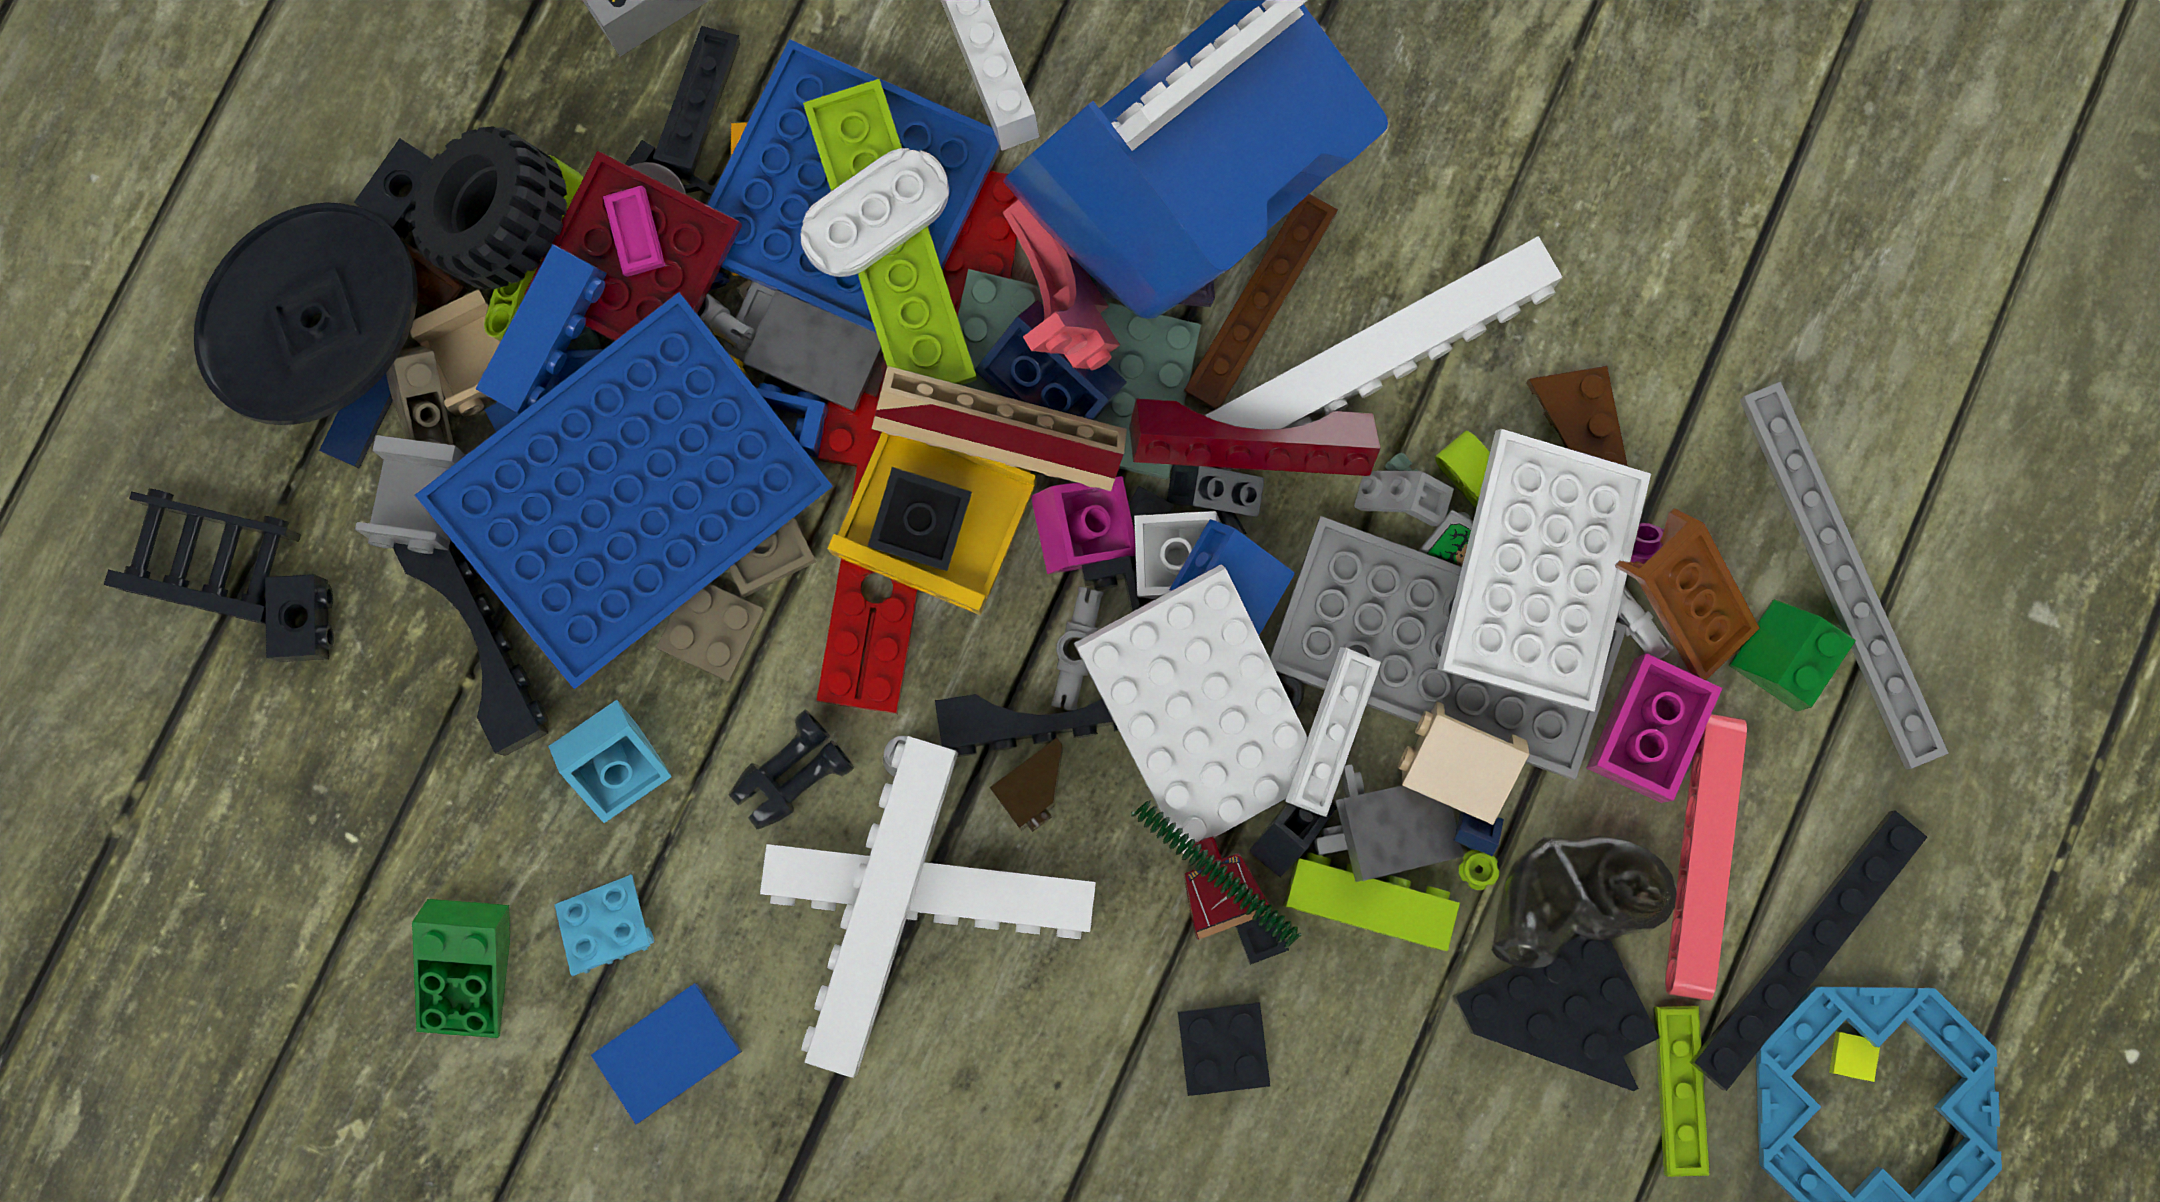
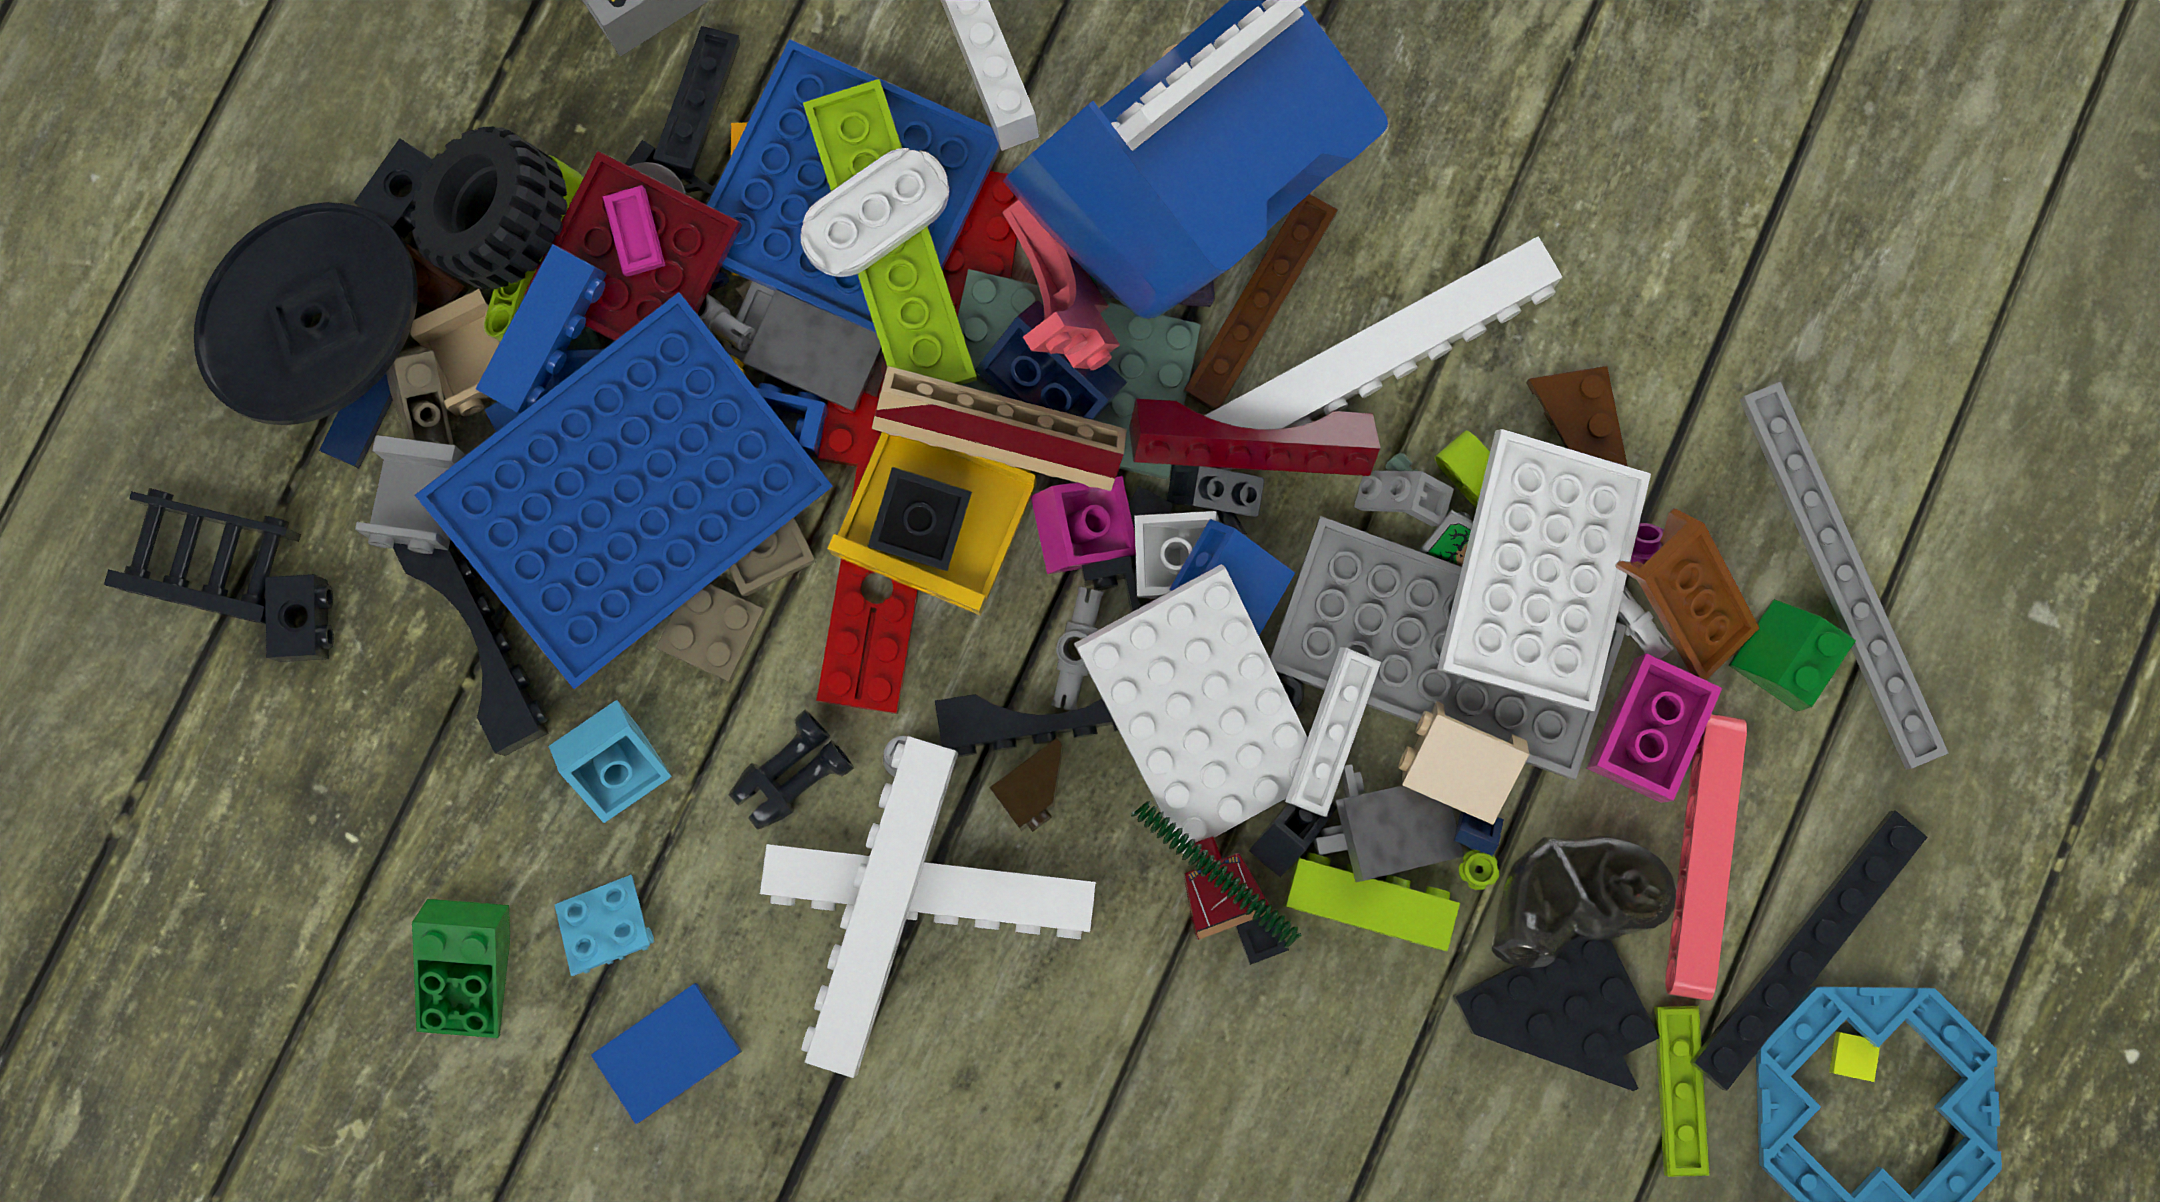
black plate [1177,1002,1270,1096] -> none

